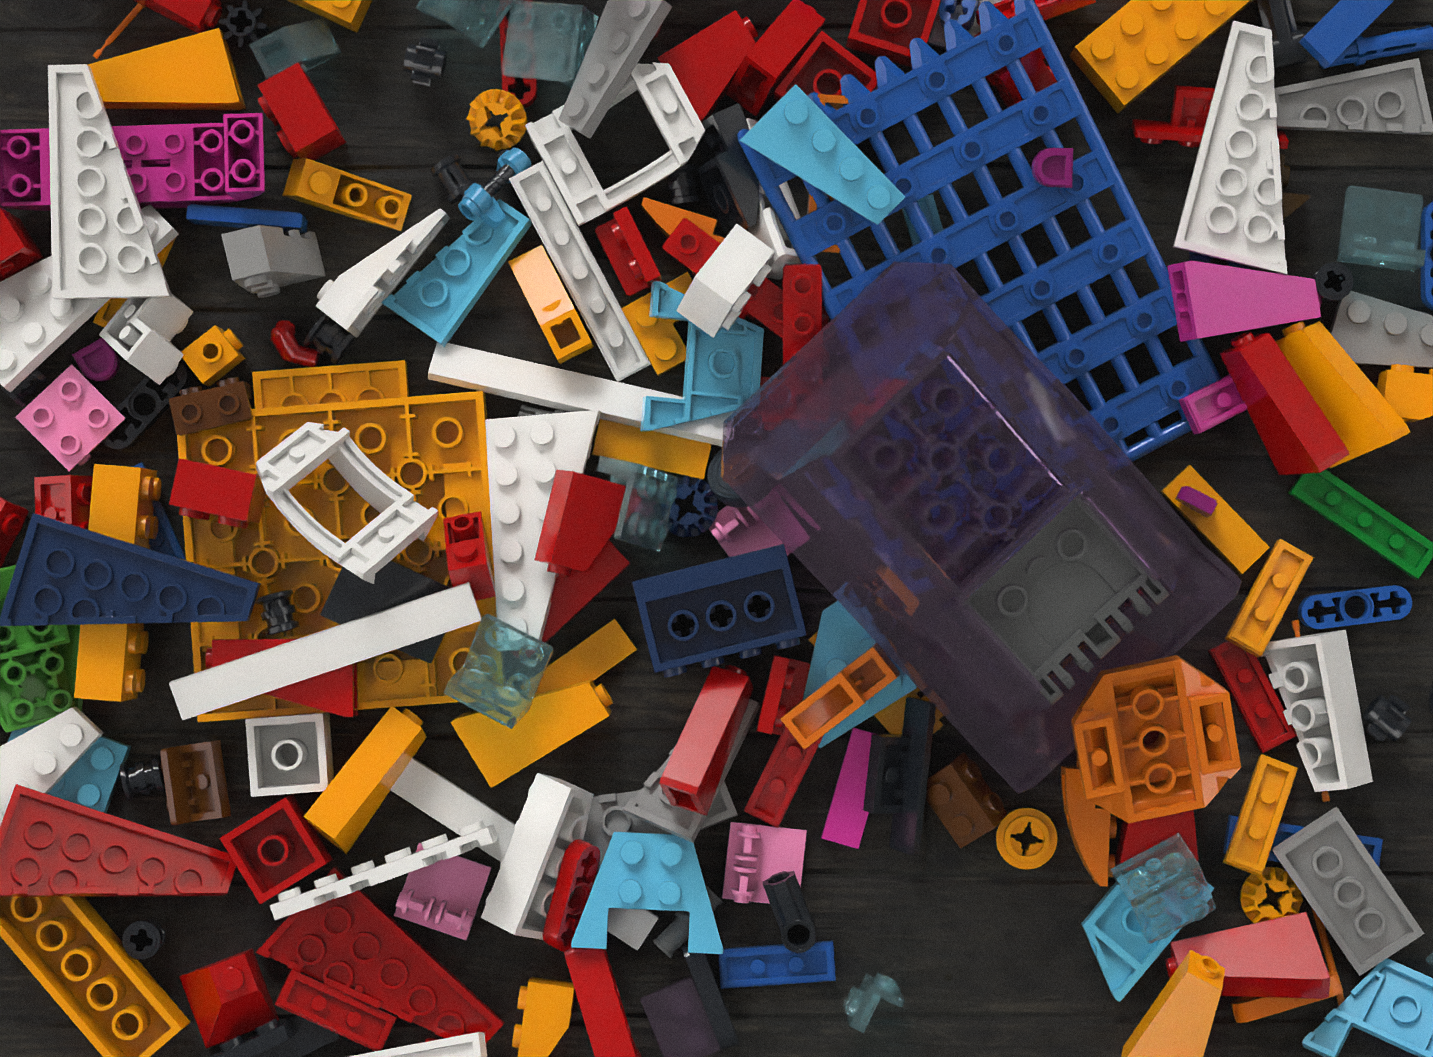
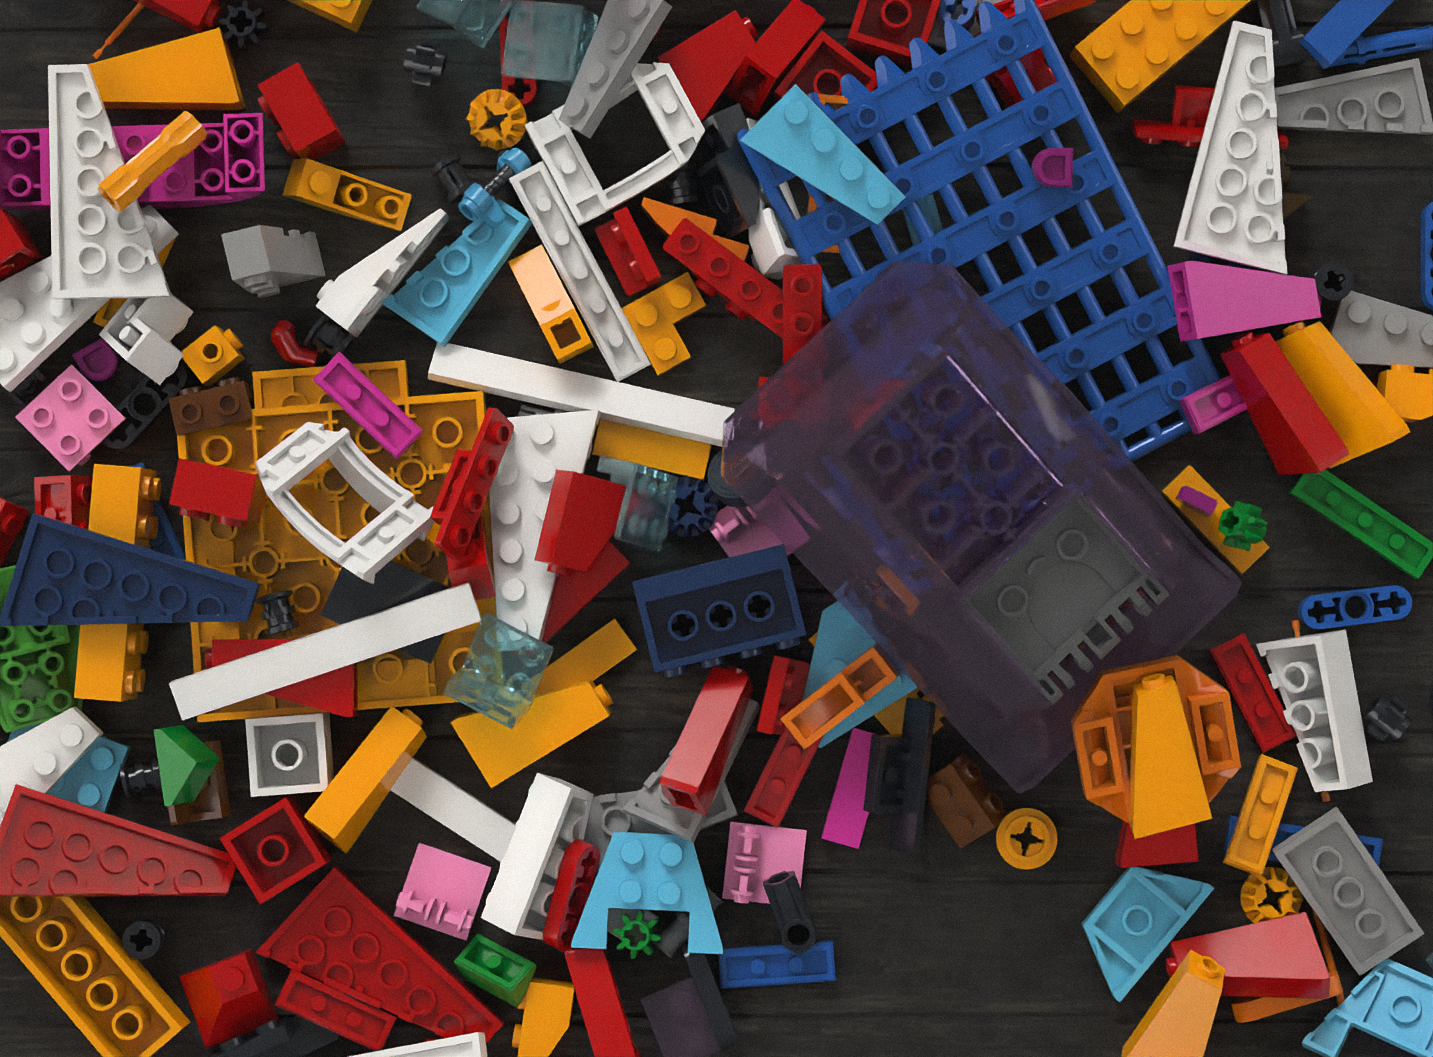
blue tile [186,204,308,233] -> none
clear light blue slope [250,18,341,79] -> none
white wing [270,821,498,920] -> none
medium azure wing [640,281,764,432] -> none
white brick [676,224,774,338] -> none
clear light blue bracket [843,972,905,1033] -> none
orange slope [1061,759,1117,887] -> none
clear light blue bracket [1110,833,1216,944] -> none
light orange tile [1225,539,1314,658] -> none
clear light blue bracket [1337,186,1426,271] -> none
none -> light orange axle [97,111,208,212]
none -> green slope [154,725,220,806]
none -> dark pink tile [313,352,424,460]
none -> red bracket [430,408,514,561]
none -> green slope [454,933,536,1007]
none -> green gear [613,909,662,959]
none -> light orange slope [1128,673,1212,839]
none -> green gear [1218,501,1267,551]

